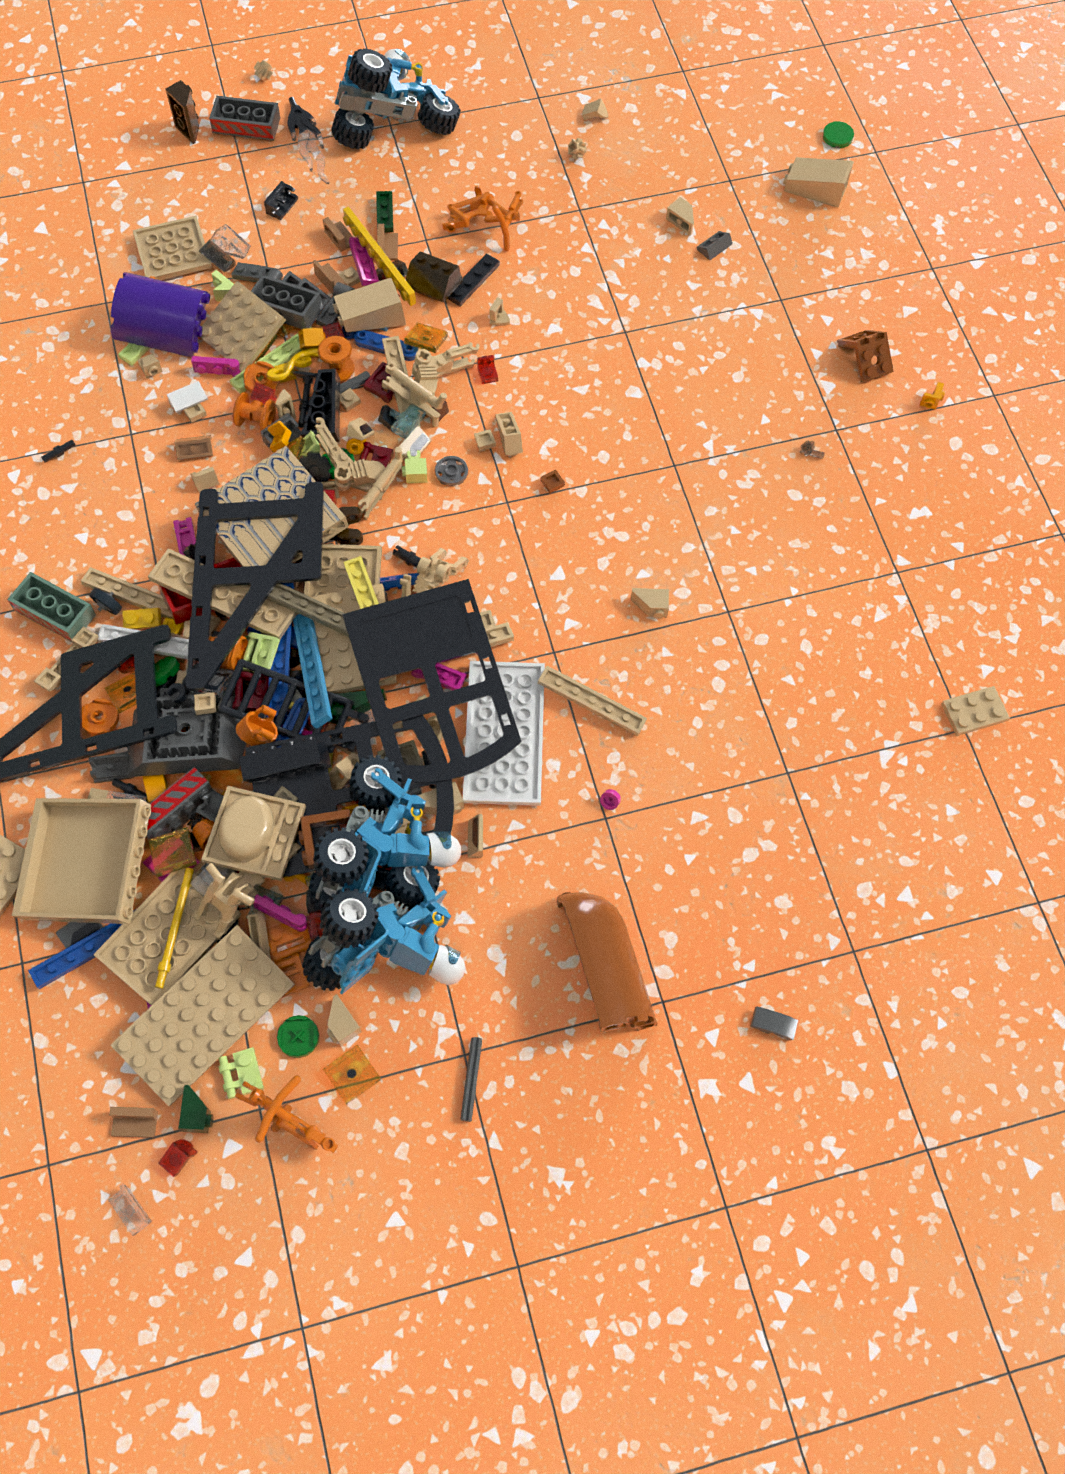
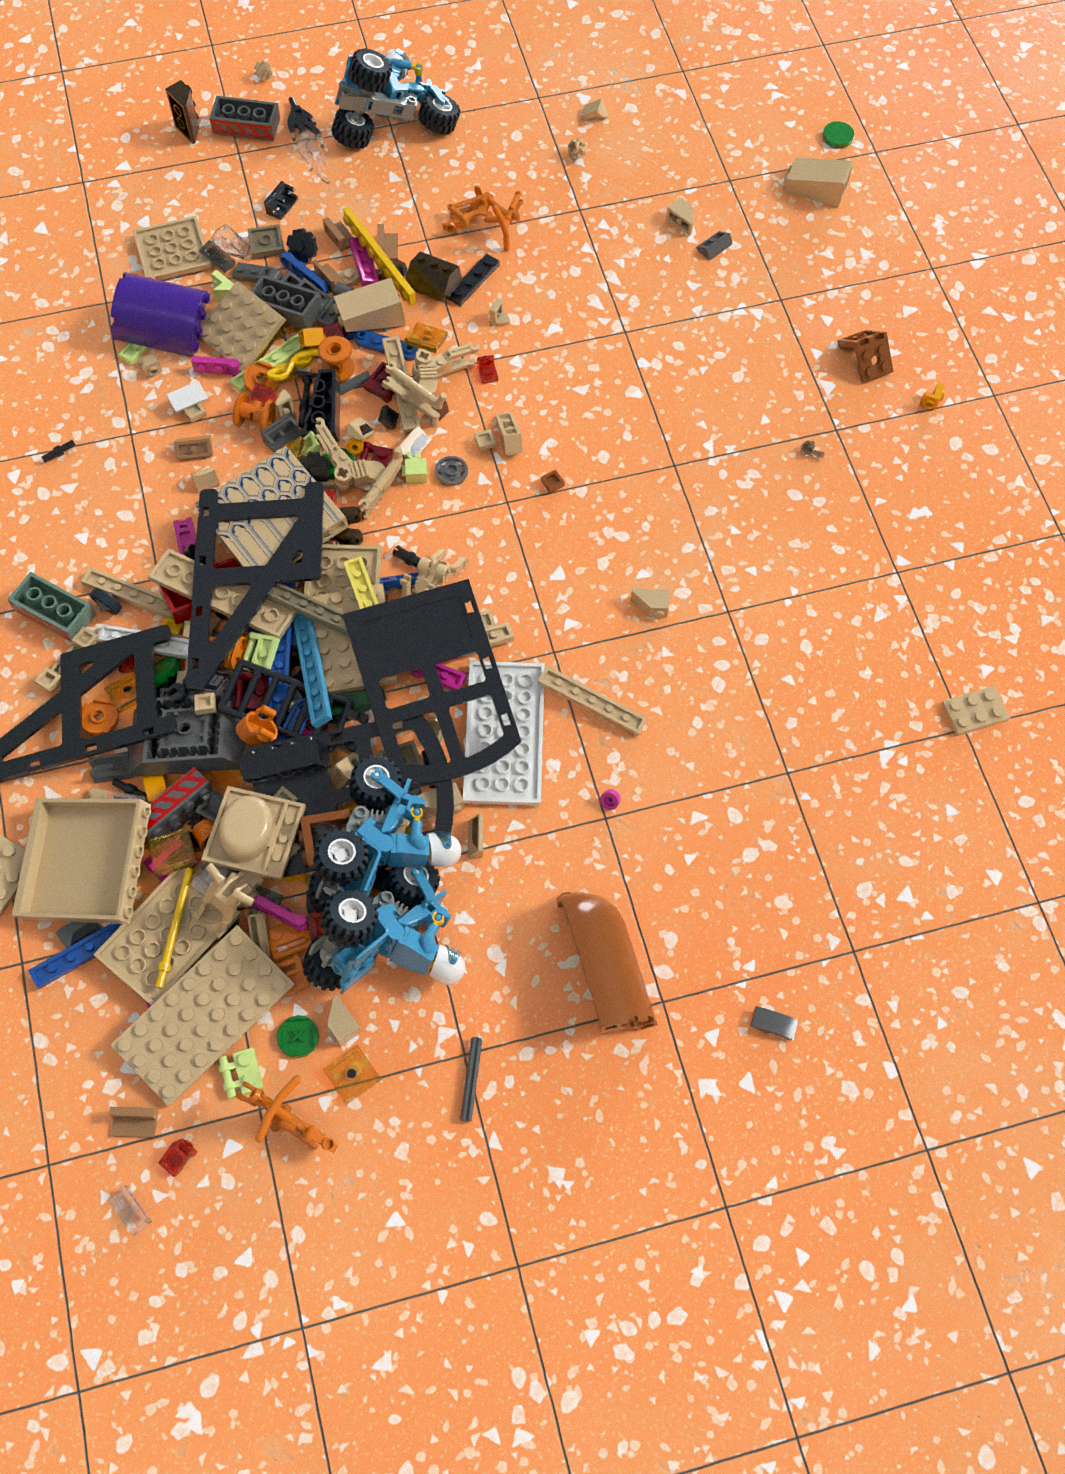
yellow plate [122,608,162,629] -> none
dark green slope [178,1085,213,1133] -> none
light orange bracket [267,421,292,453] -> none
tan plate [340,388,361,412] -> none
dark green plate [376,191,394,233] -> none
clear light blue plate [389,404,426,439] -> none
none -> dark tan plate [247,224,285,258]
none -> blue plate [279,251,329,294]
none -> black plant [286,228,318,263]

